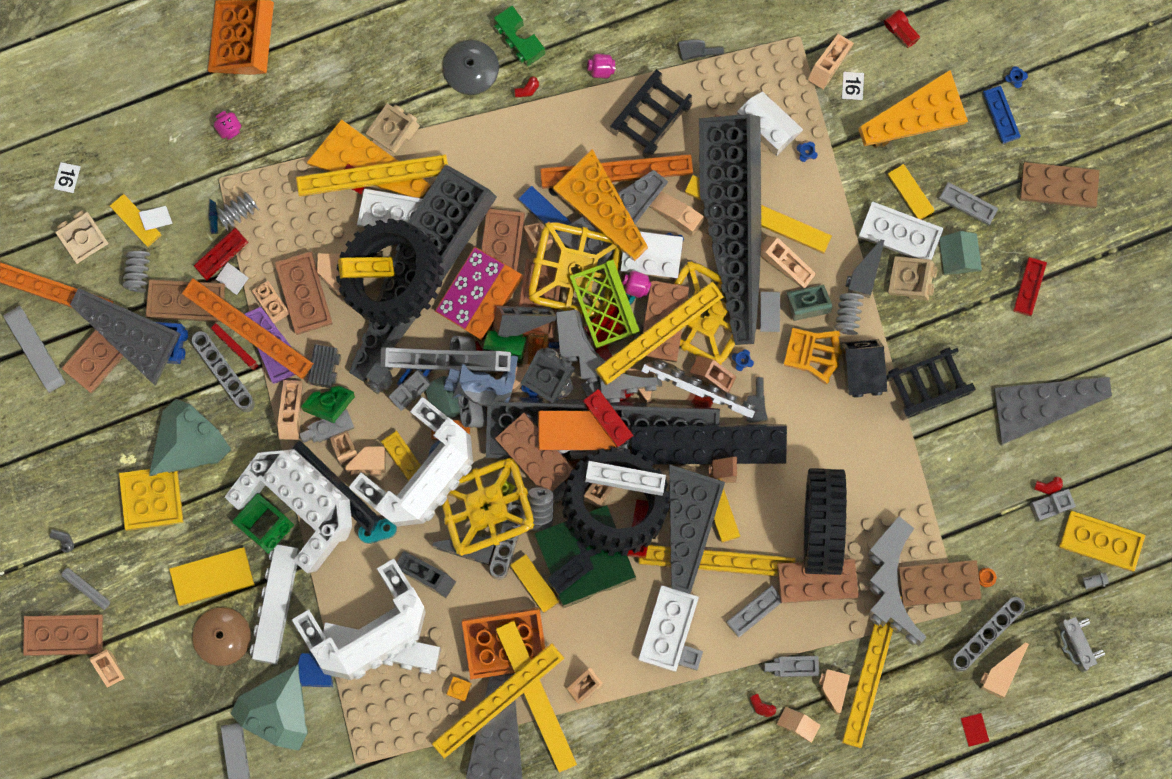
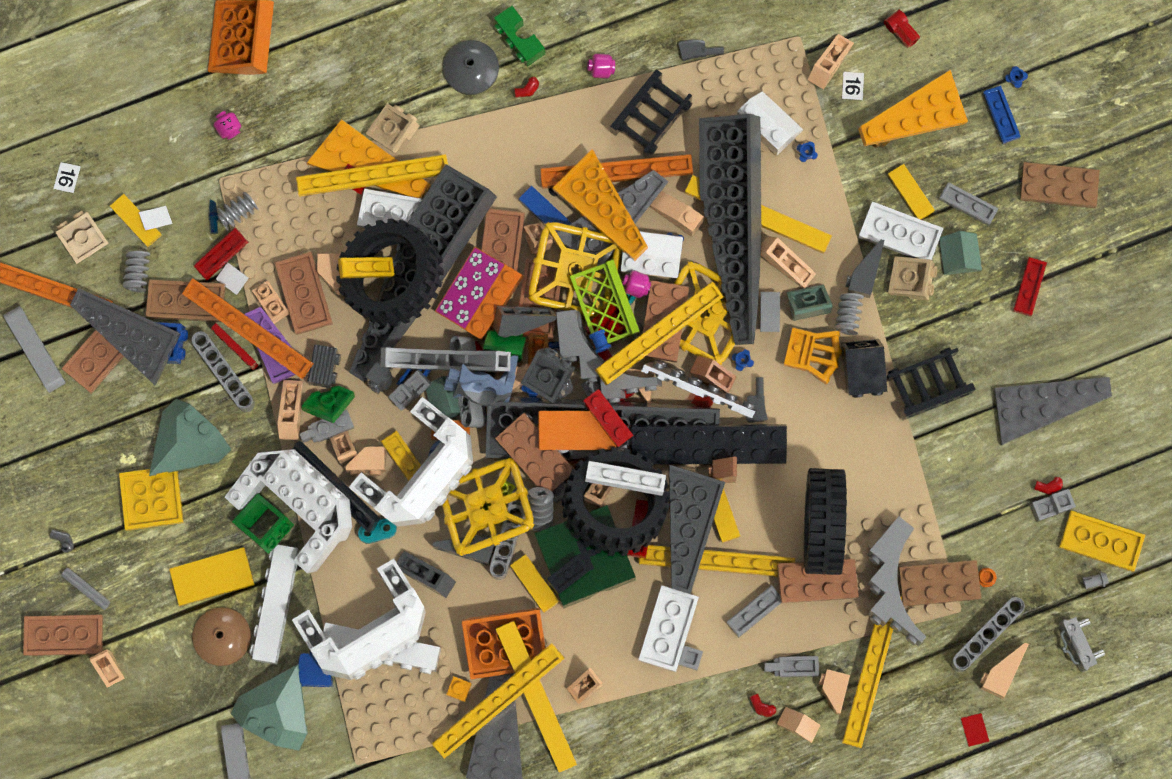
none -> blue bush [589,329,612,354]

